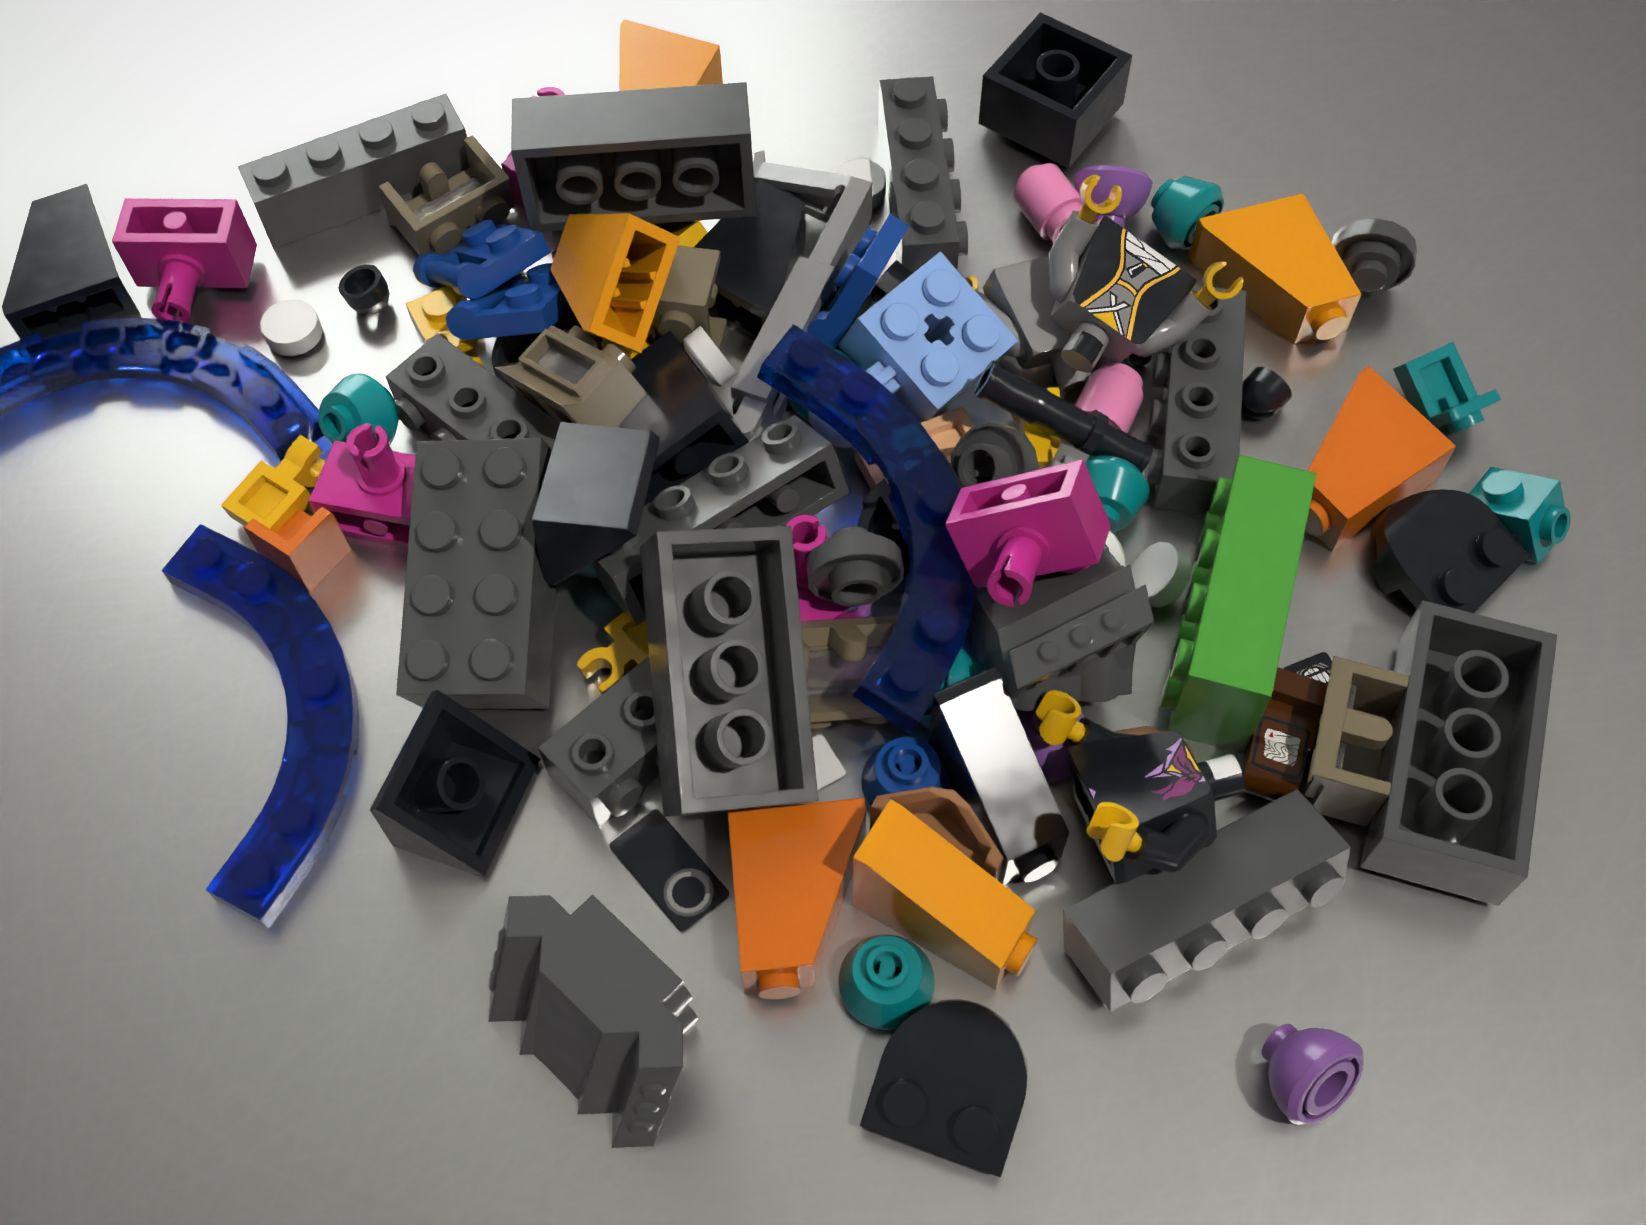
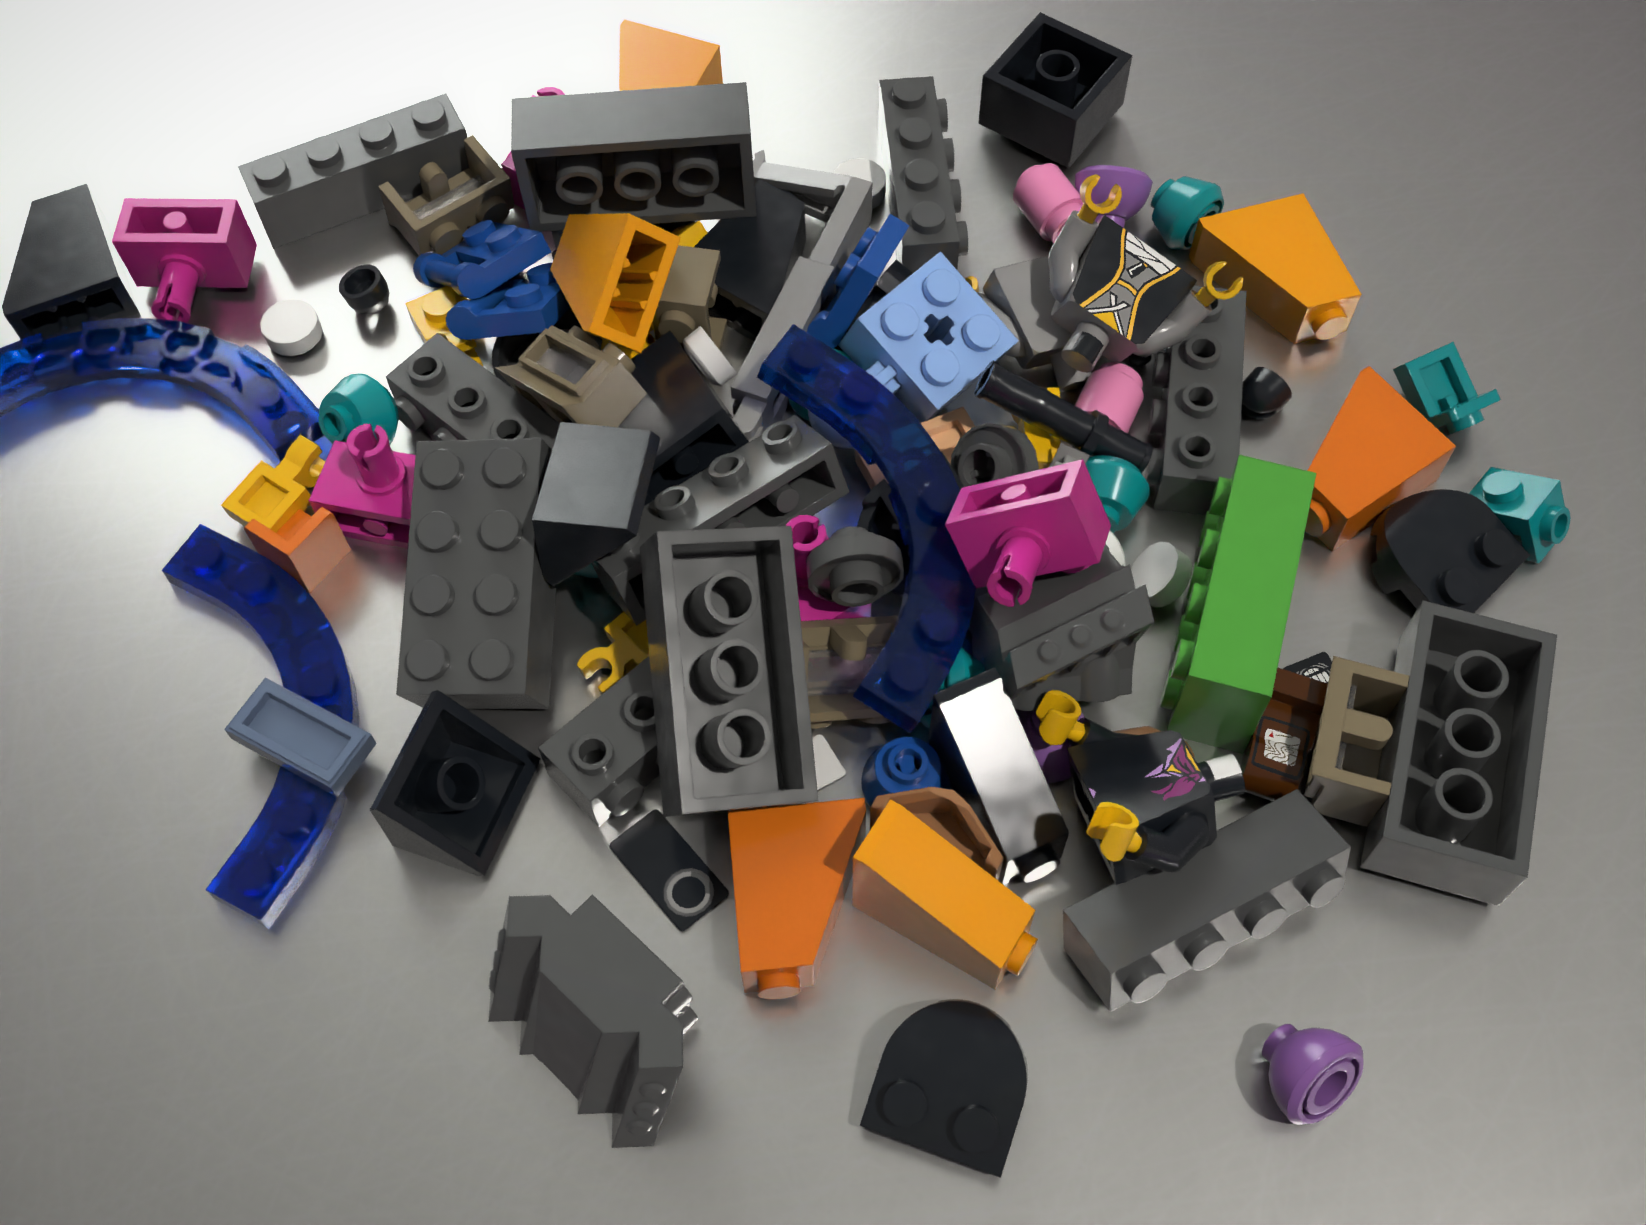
teal cone [838,934,935,1030] -> none
dark grey plate [1331,218,1417,292] -> none
none -> sand blue tile [224,677,377,797]

